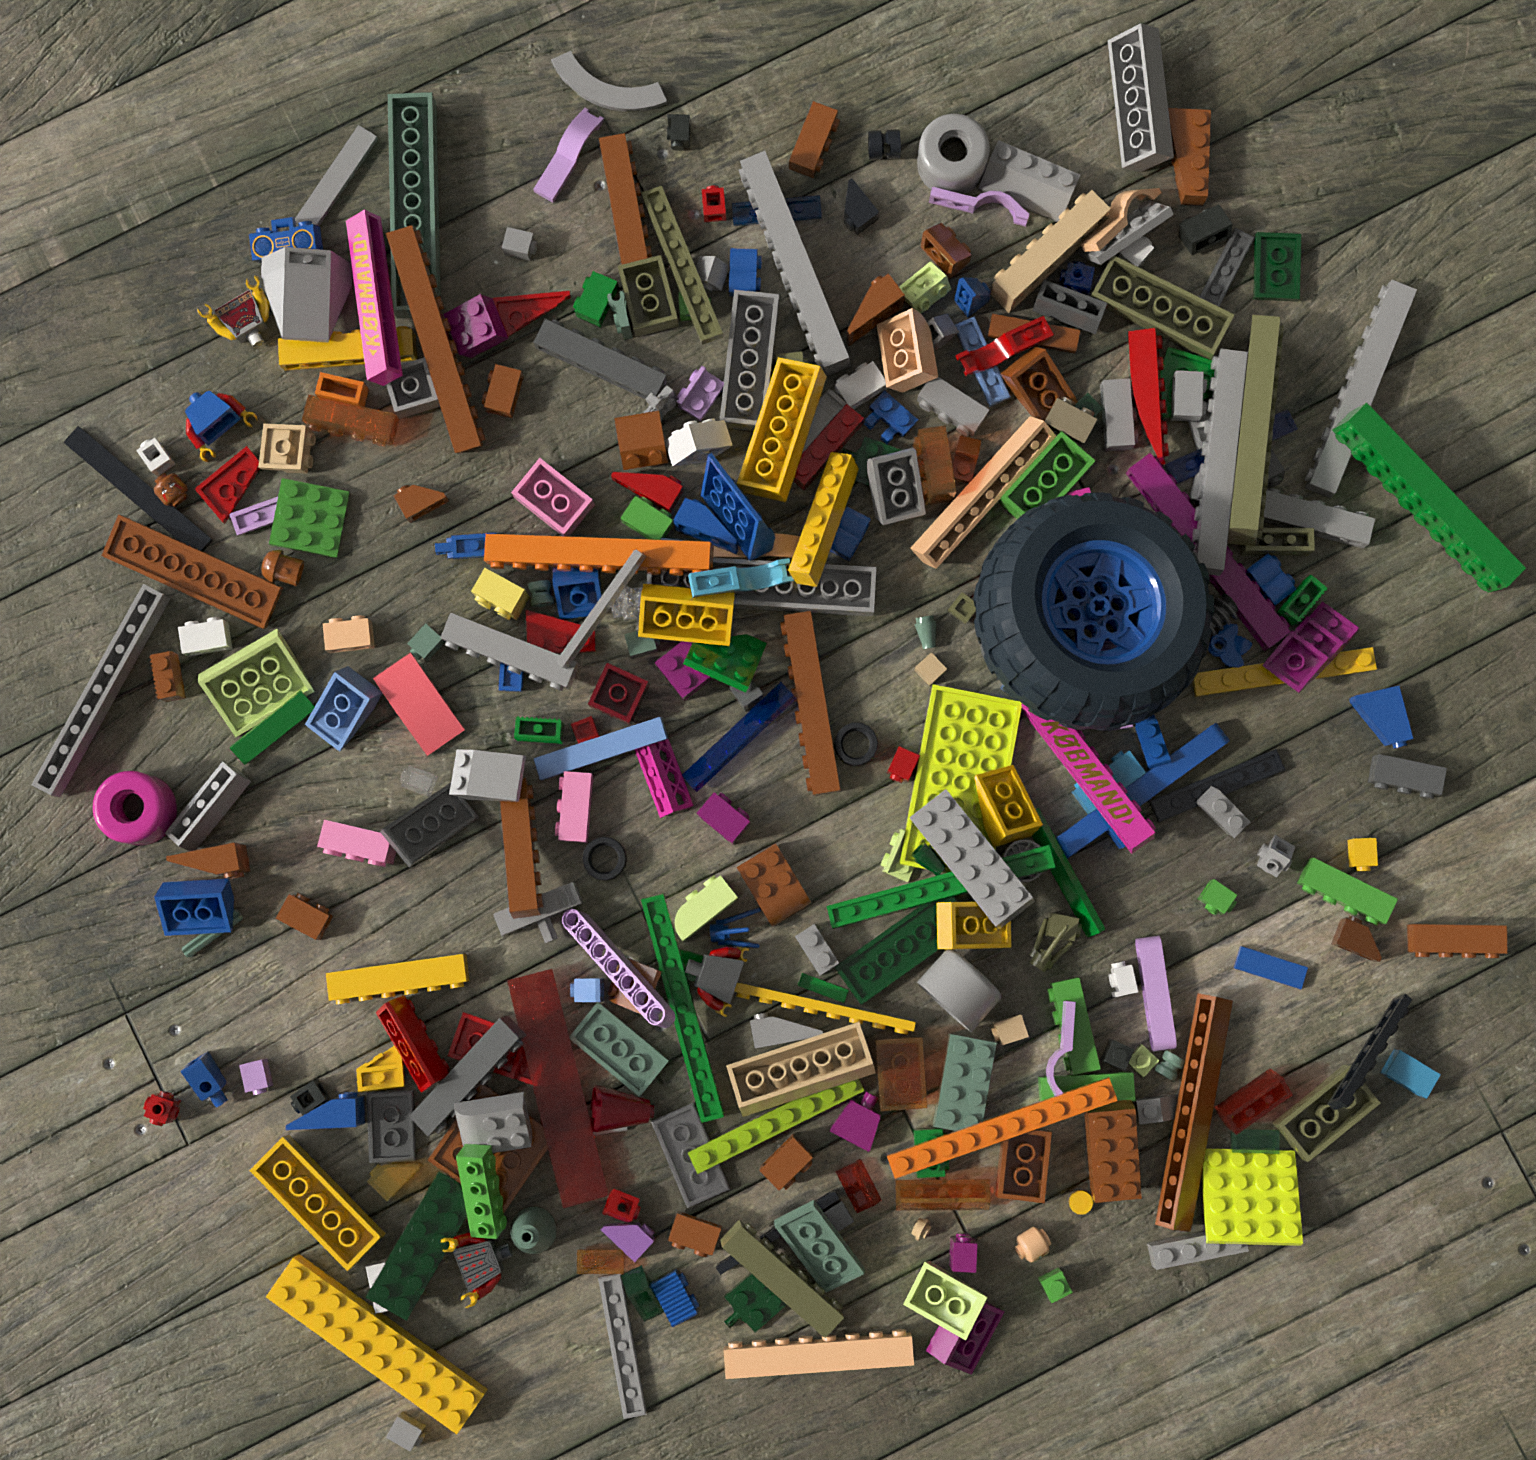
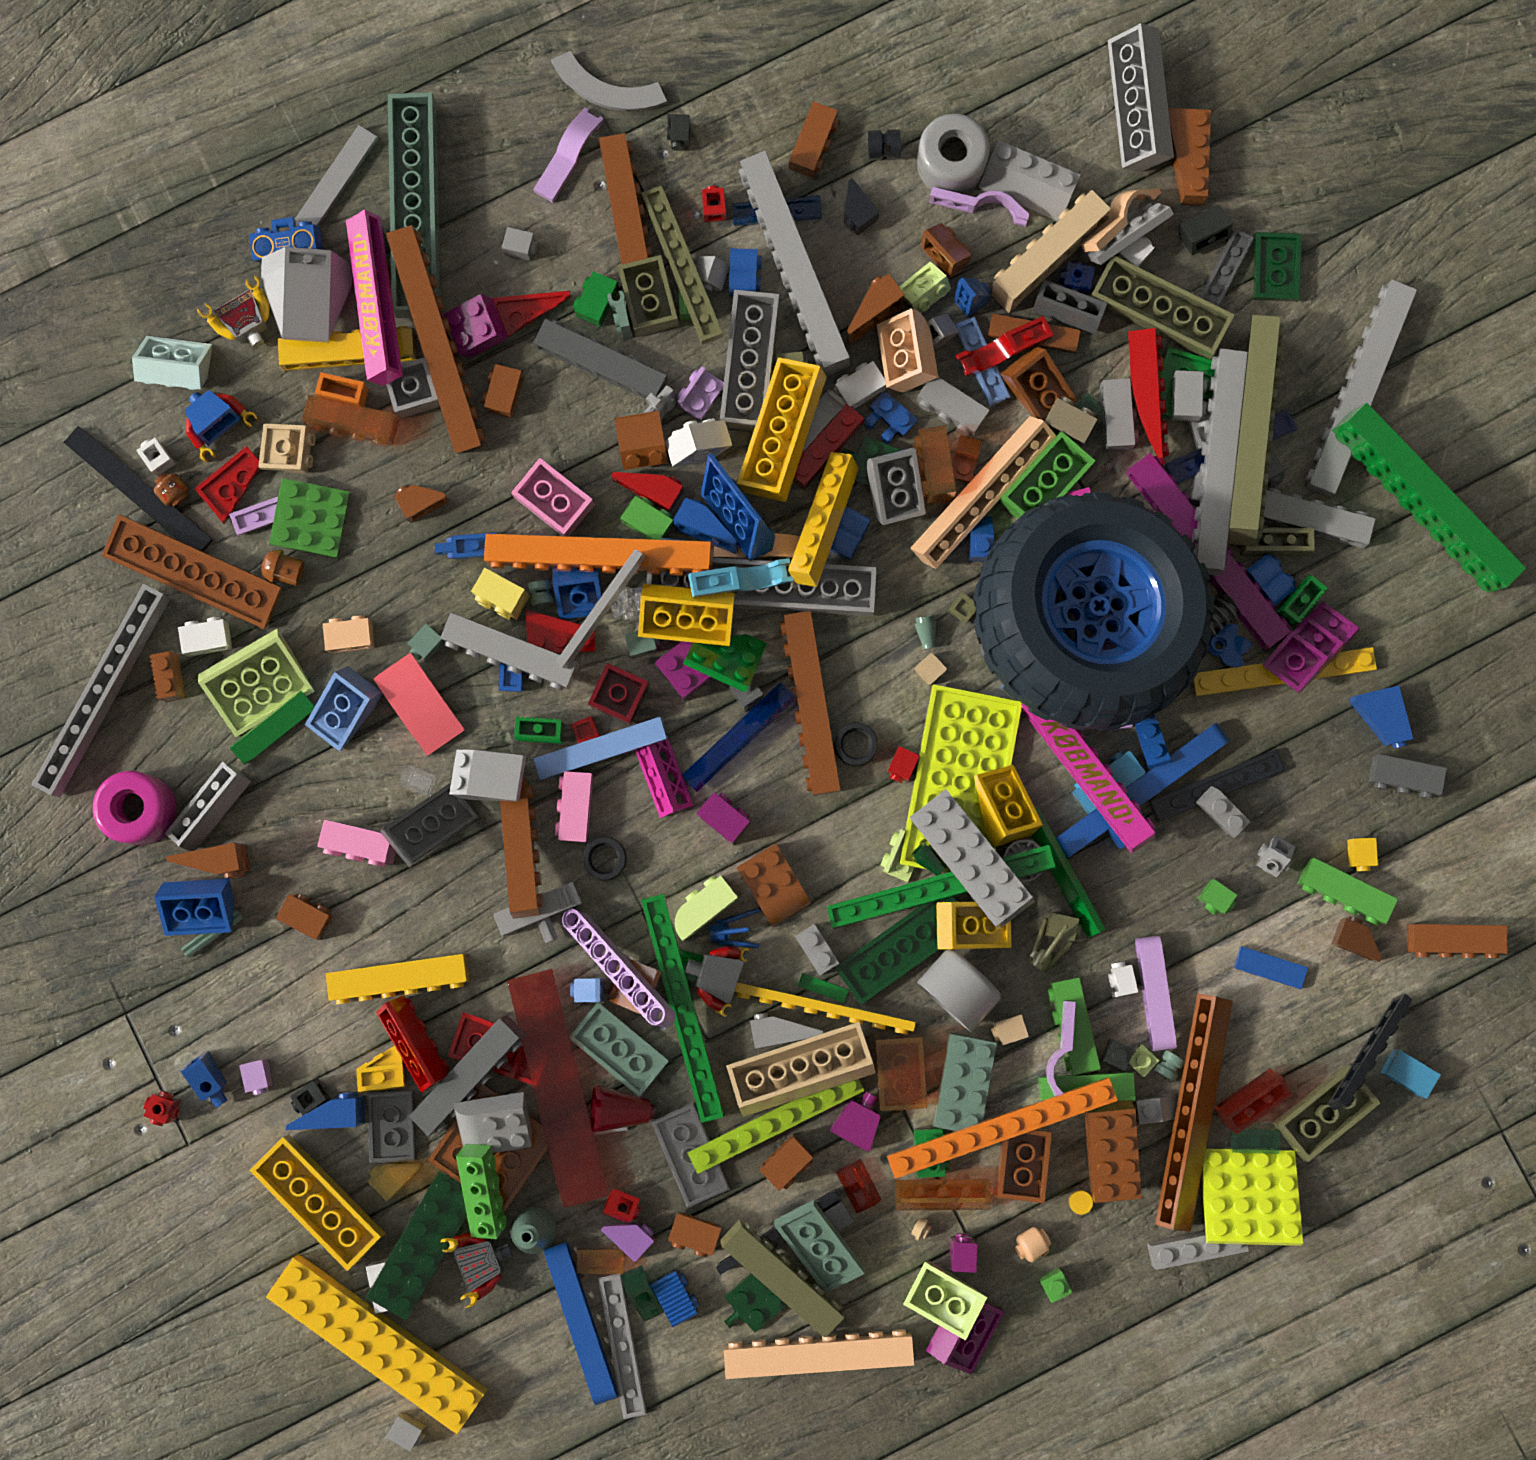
none -> light aqua slope [132,336,212,390]
none -> blue beam [544,1242,618,1405]
none -> blue slope [969,517,994,562]

